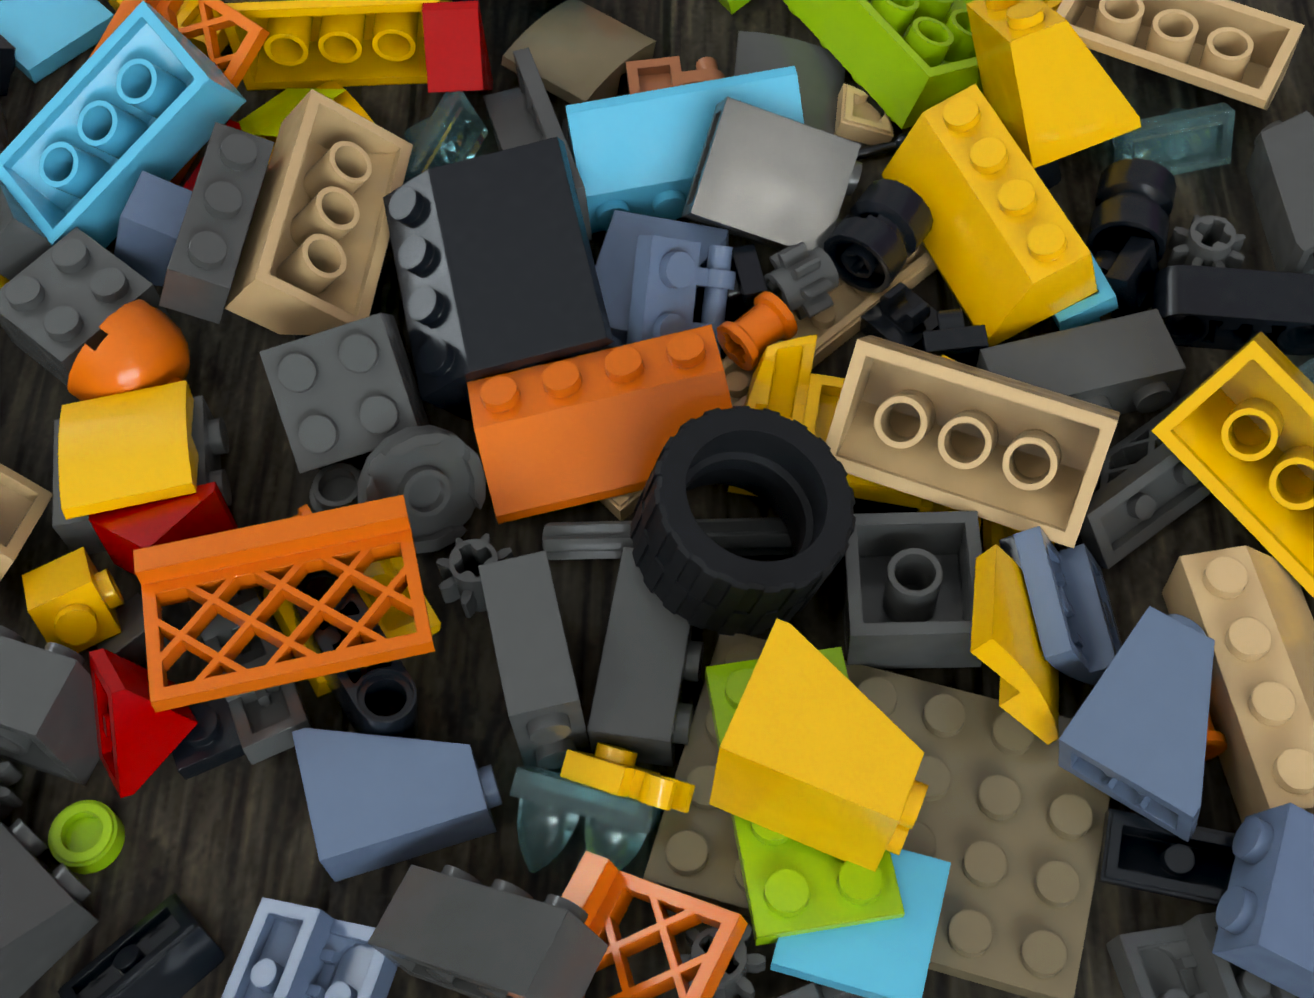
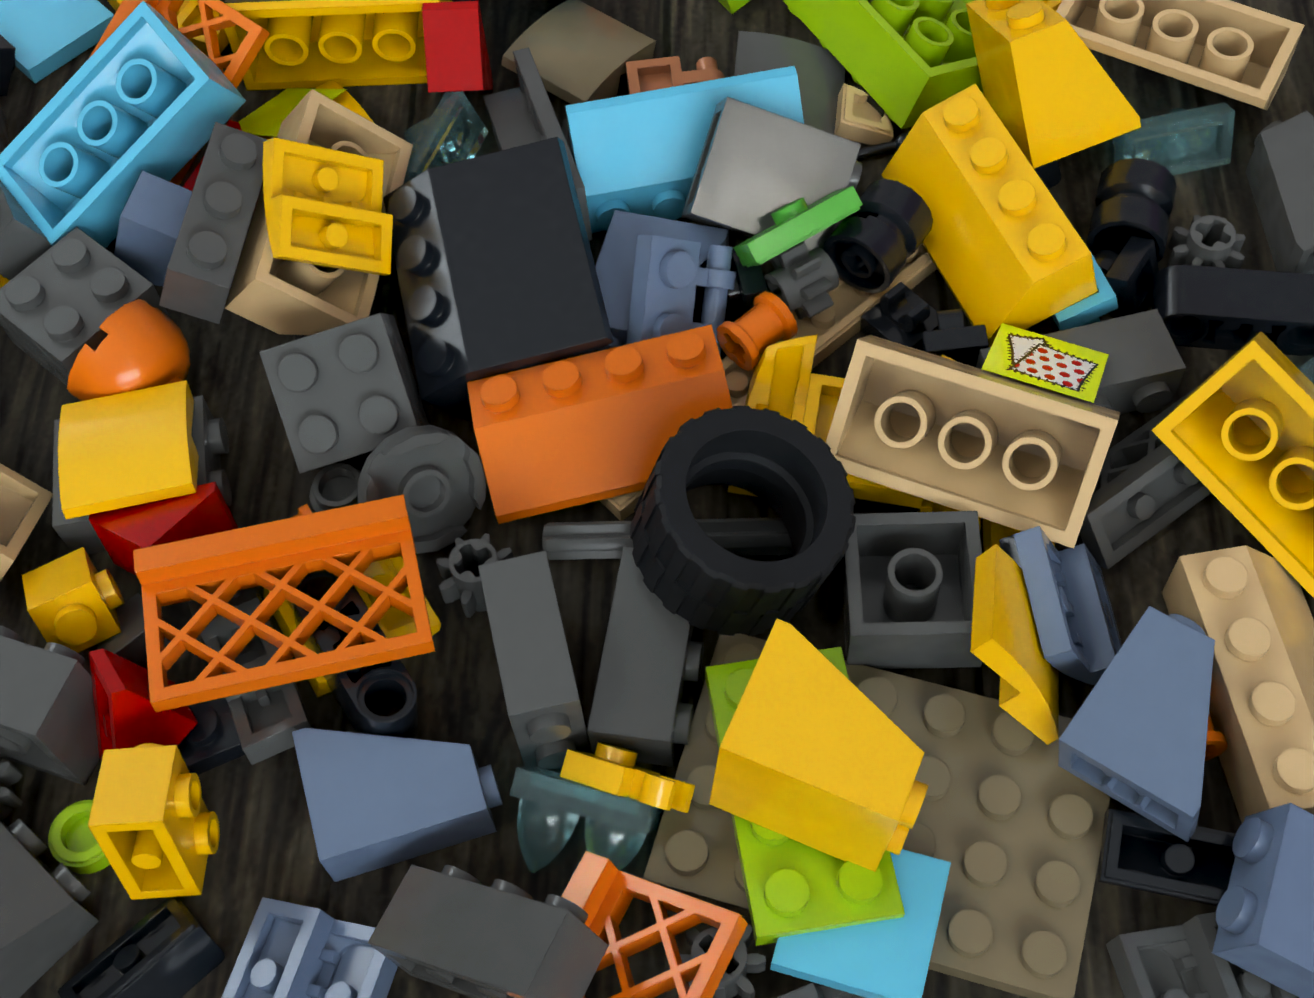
none -> yellow brick [88,743,220,900]
none -> yellow slope [263,137,393,276]
none -> bright green plate [733,186,863,267]
none -> sticker [981,323,1109,403]

